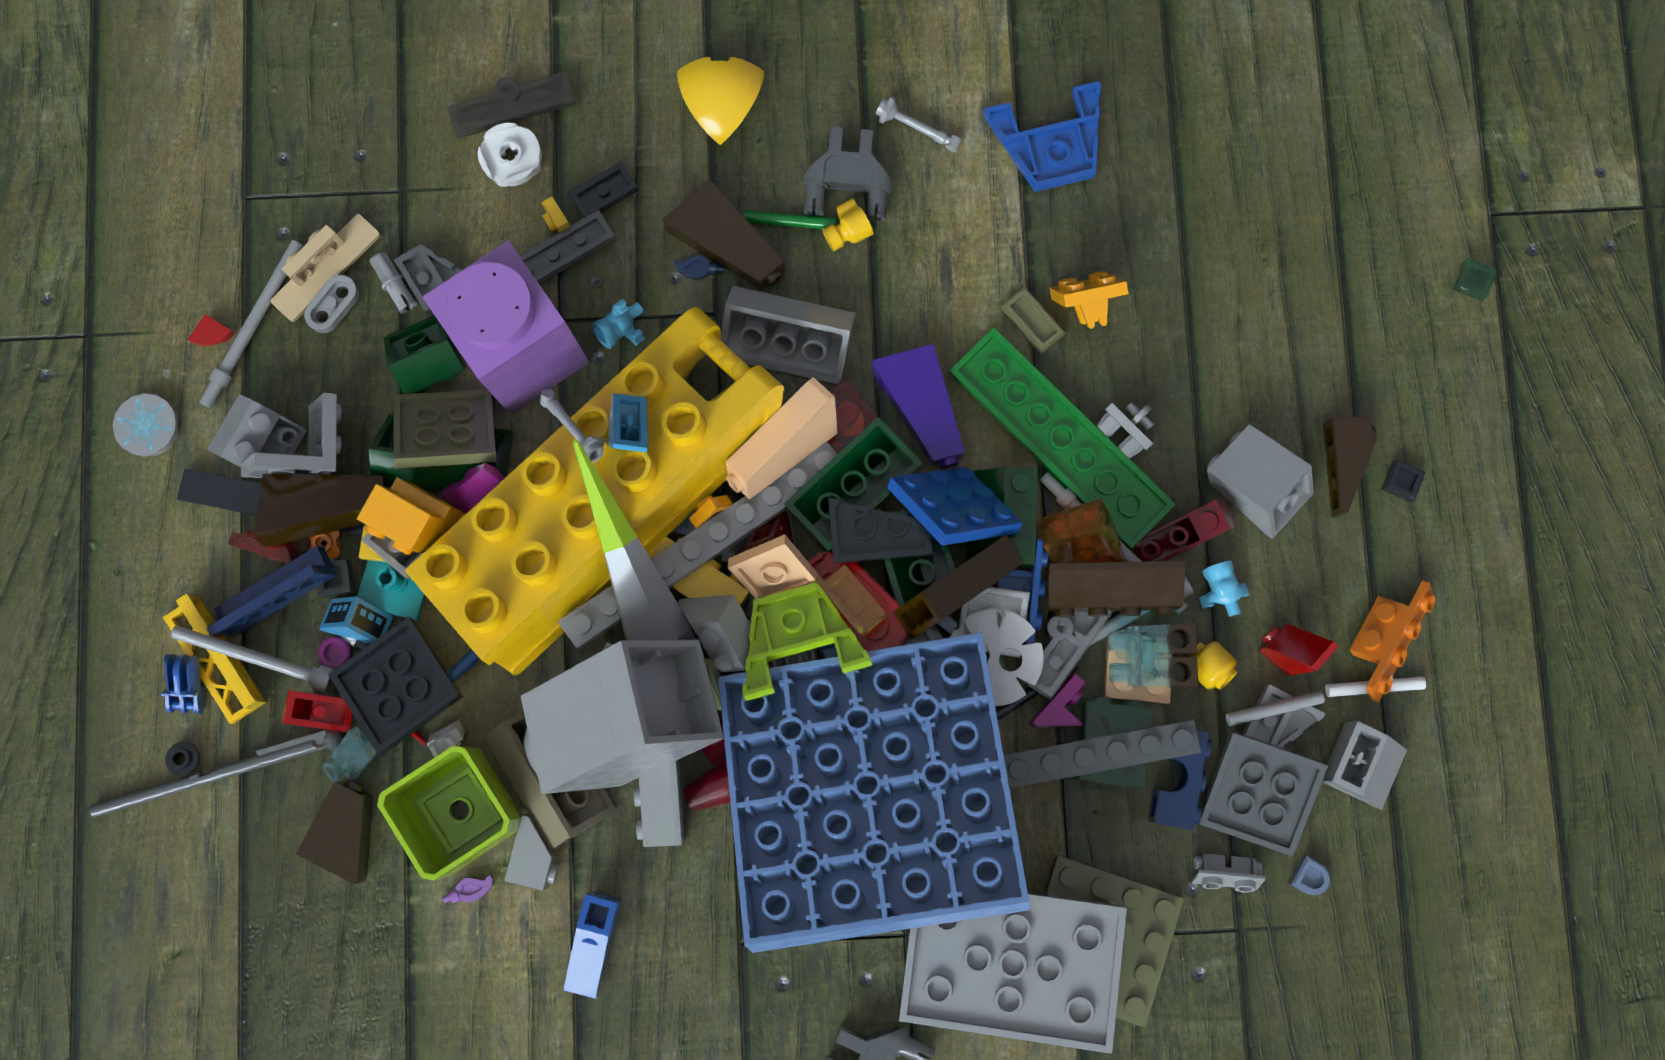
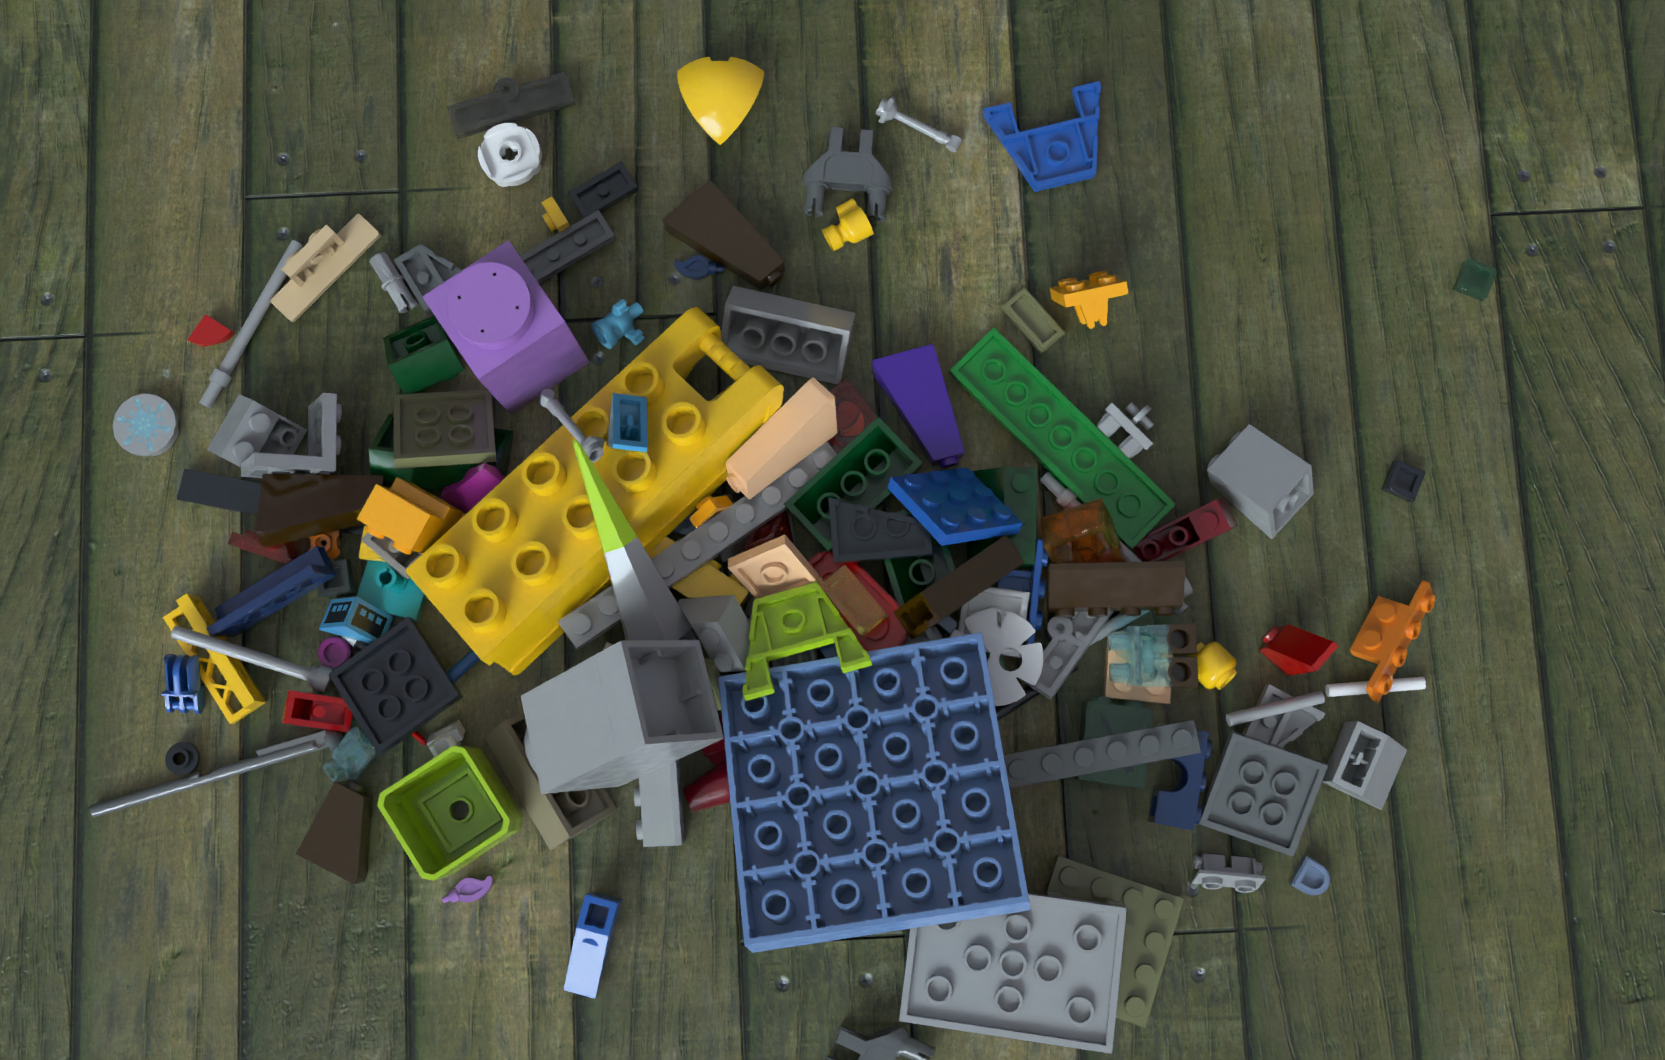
light grey plate [304,275,359,333] -> none
light grey slope [504,814,559,891] -> none
green bar [743,210,837,229] -> none
magenta slope [1029,674,1086,727] -> none
medium azure piece [1199,561,1249,617] -> none
dark brown slope [1323,416,1377,517] -> none

